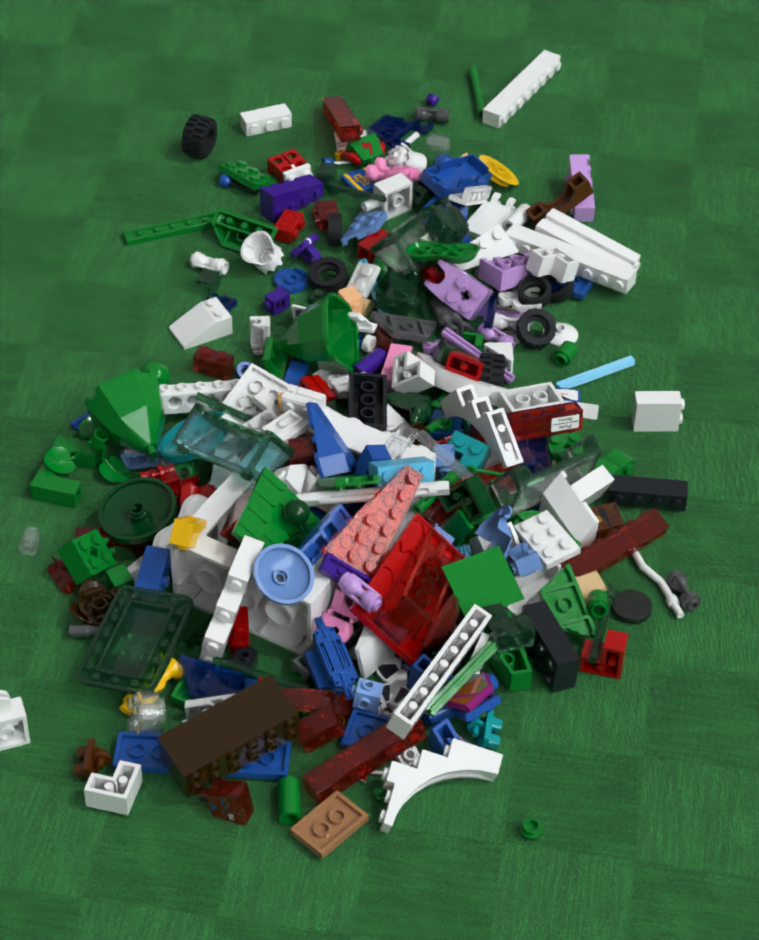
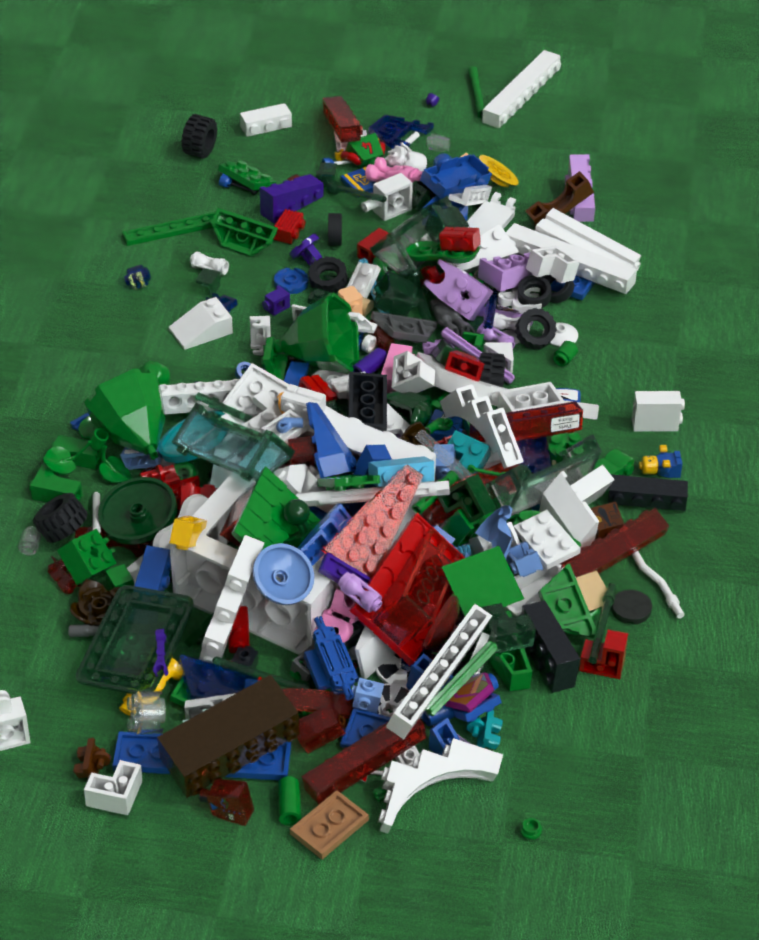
clear red brick [193,346,234,381] -> none
white hat [241,231,284,275] -> none
red hips [267,149,313,183] -> none
clear red brick [312,199,339,230] -> none
medium blue wing [341,211,388,246] -> none
clear slope [384,423,419,459] -> none
dark grey piece [414,105,450,124] -> none
white brick [502,204,530,232] -> none
medium azure axle [555,356,635,389] -> none
green brick [587,589,609,618] -> none
dark grey piece [667,570,701,611] -> none
none -> black tyre [33,493,88,543]
none -> white bar [92,492,101,533]
none -> clear blue head [124,264,151,290]
none -> dark purple piece [153,629,168,677]
none -> medium blue arm [276,417,303,433]
none -> red brick [439,227,481,251]
none -> piece [639,445,682,478]

